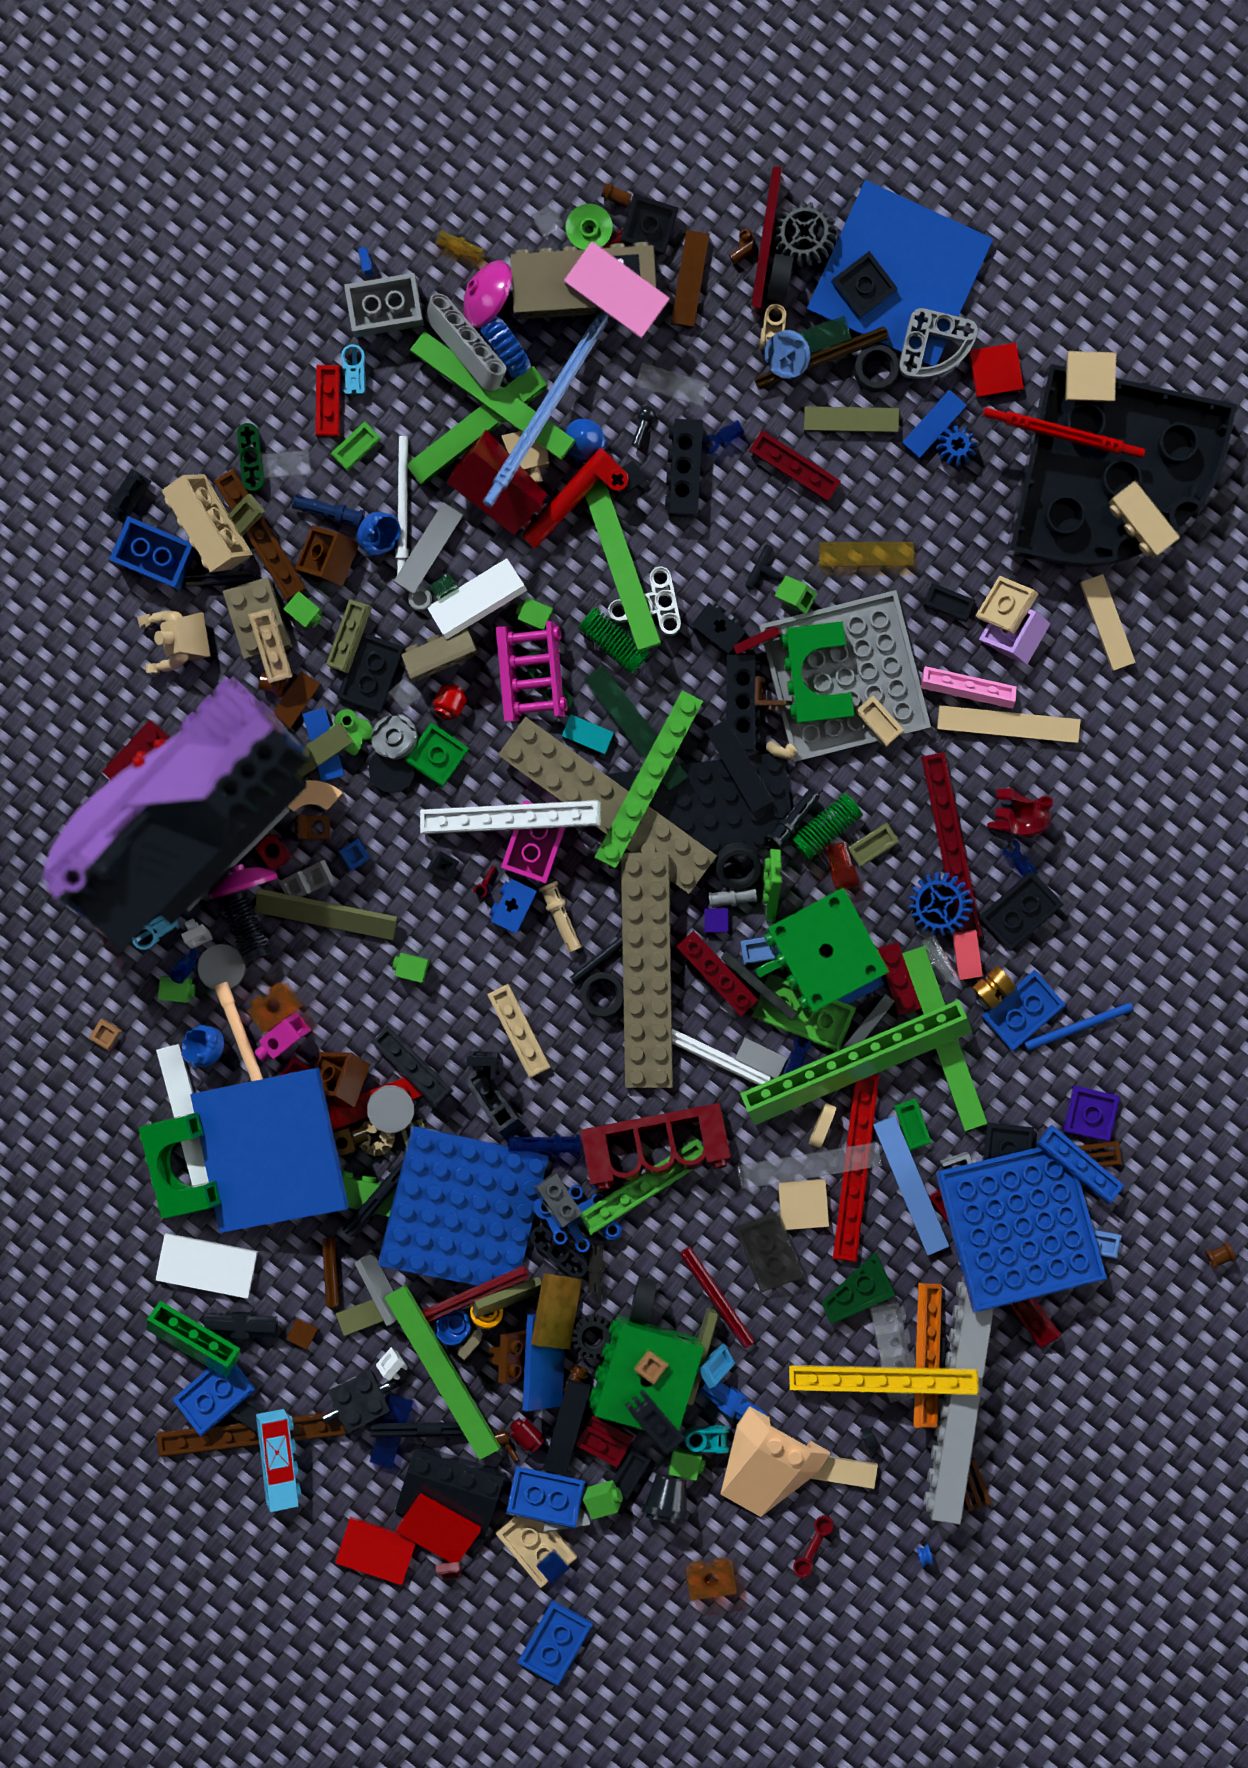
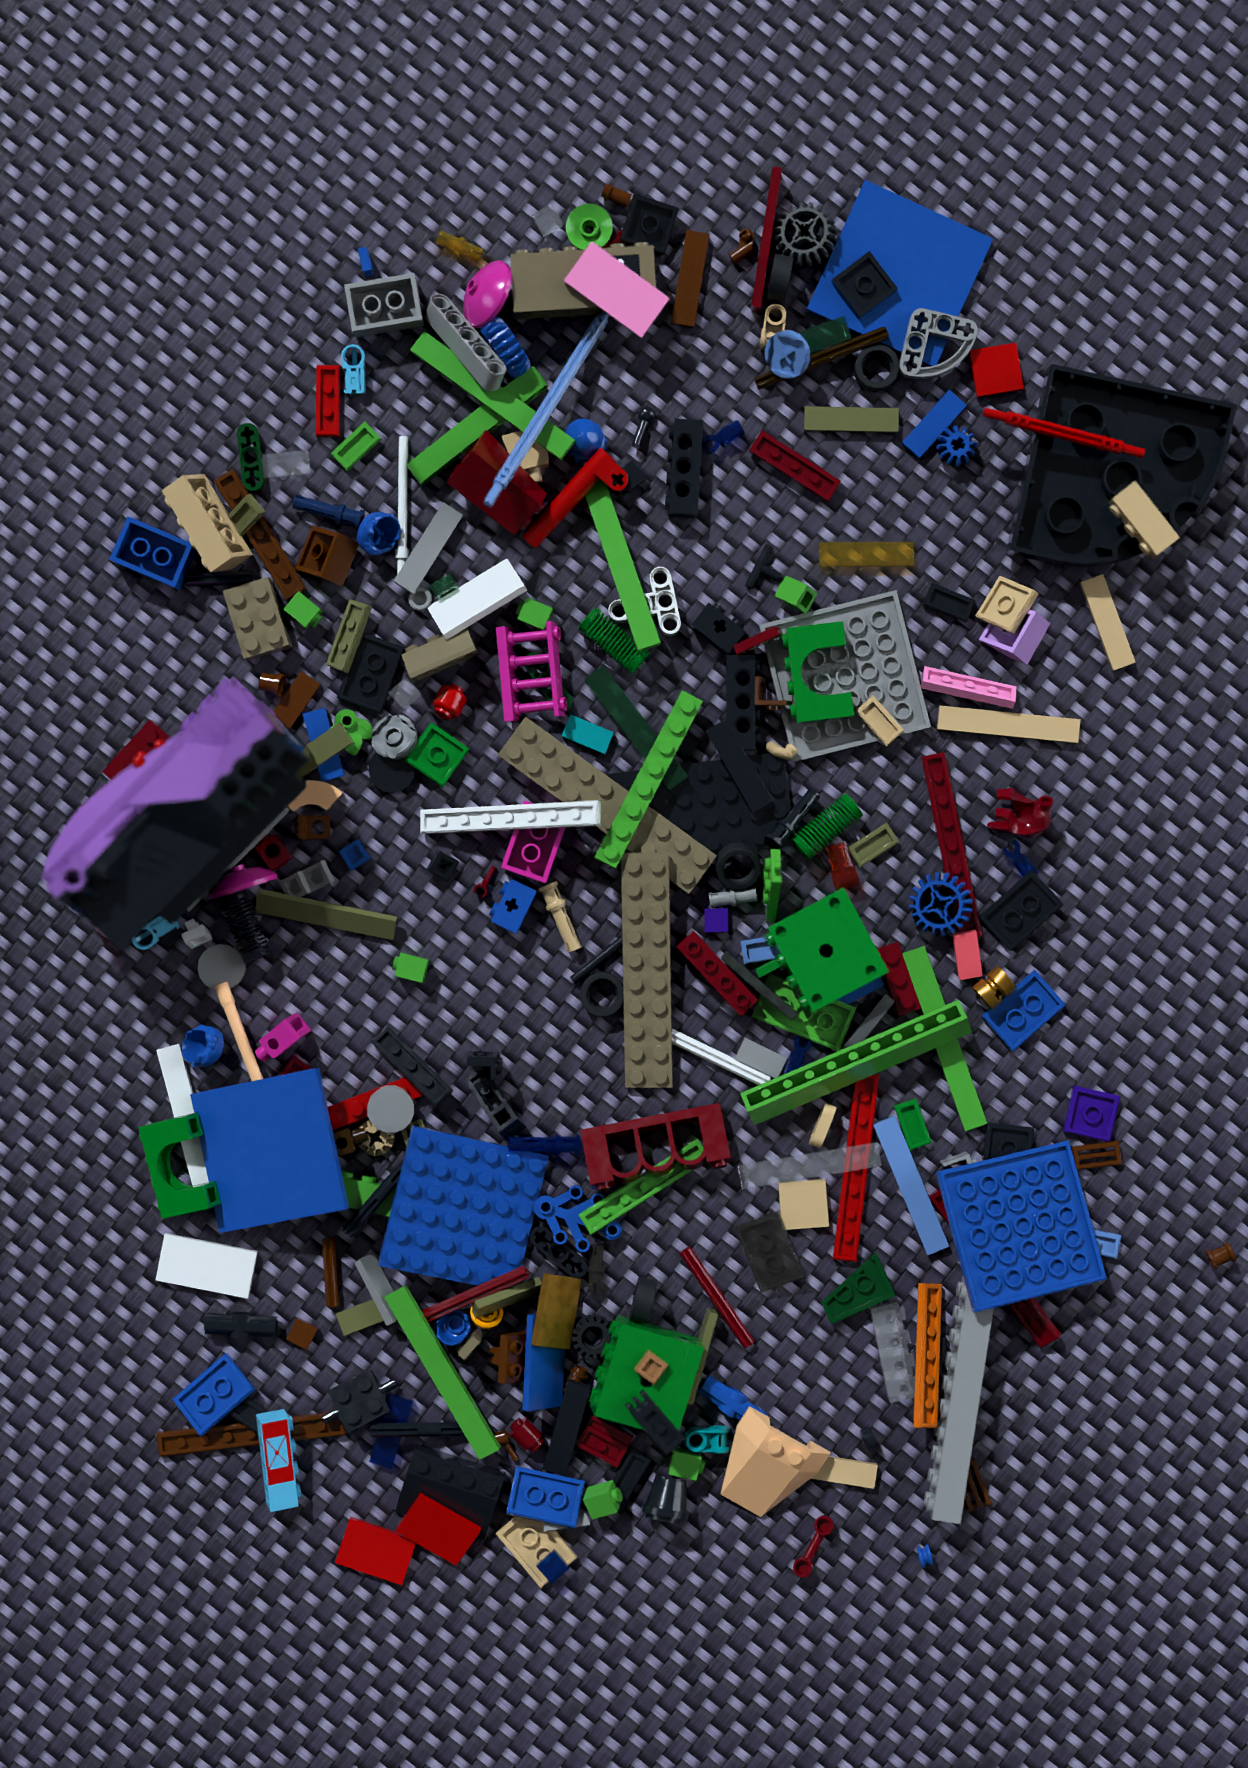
medium nougat tile [89,1018,122,1051] -> none
black hinge [107,469,152,520] -> none
tan torso [137,610,210,675] -> none
green brick [146,1301,240,1378] -> none
bright green brick [158,976,195,1003] -> none
clear blue bar [170,948,201,984] -> none
clear orange brick [247,982,304,1034] -> none
tan tile [248,608,292,683] -> none
reddish brown slope [314,1052,370,1108] -> none
white tile [376,1347,408,1381] -> none
dark red tile [435,1562,462,1580] -> none
tan tile [487,984,551,1078] -> none
blue tile [517,1599,593,1686] -> none
dark grey brick [532,1174,582,1227] -> none
clear tile [635,363,710,407] -> none
clear orange brick [686,1557,737,1601] -> none
dark azure tile [698,1344,735,1388] -> none
yellow plate [789,1365,979,1394] -> none
clear pin [922,935,958,982] -> none
blue axle [1024,1003,1134,1051] -> none
blue tile [1036,1125,1124,1204] -> none
tan tile [1065,351,1116,402] -> none

